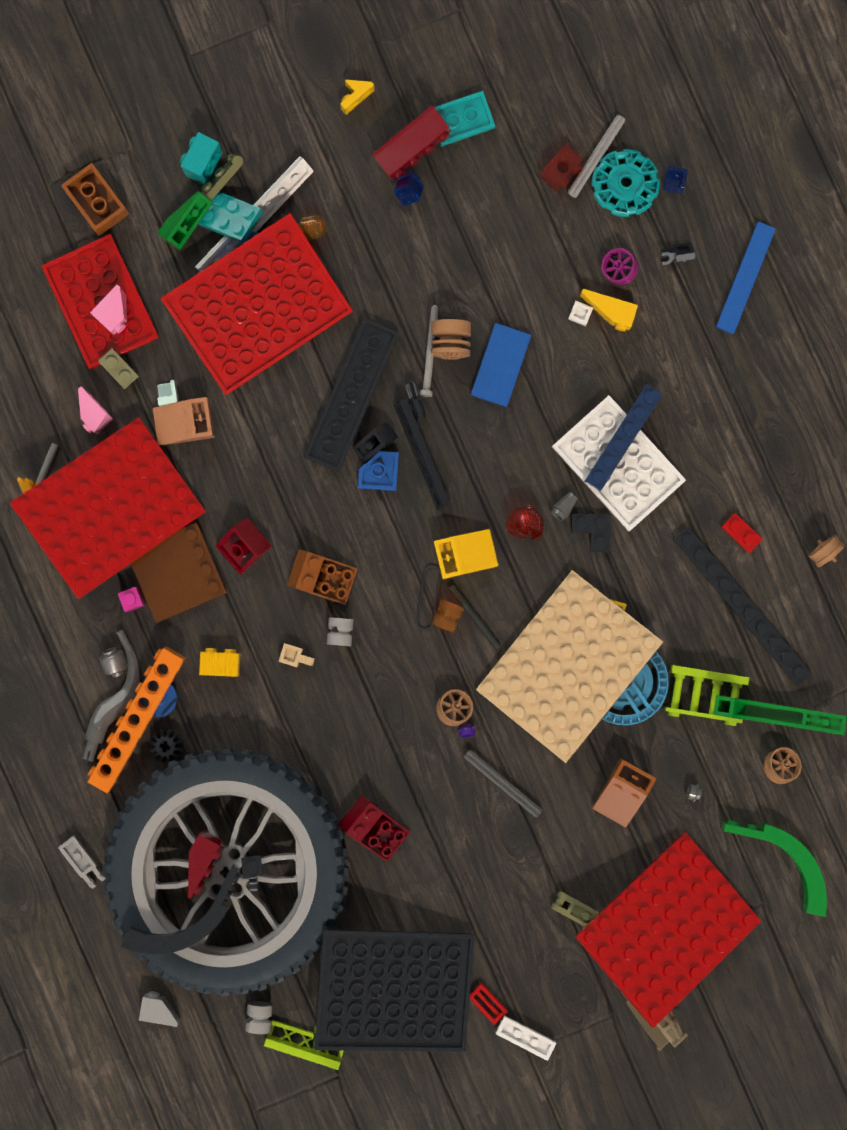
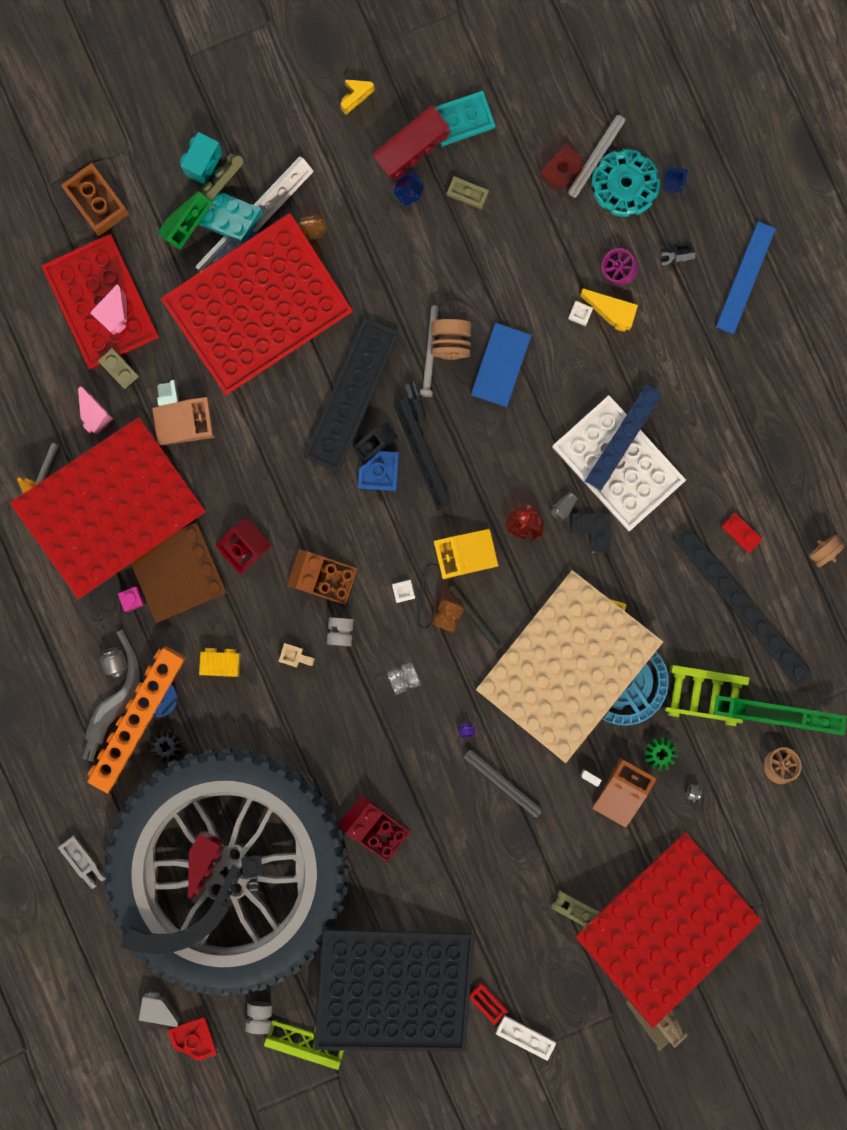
medium nougat wheel [436,690,473,726] -> none
green arch [721,819,827,917] -> none
none -> red plate [168,1016,218,1061]
none -> clear wheel [387,662,421,695]
none -> white tile [392,580,415,603]
none -> olive plate [447,176,489,210]
none -> white tile [580,769,602,786]
none -> green gear [644,738,678,771]

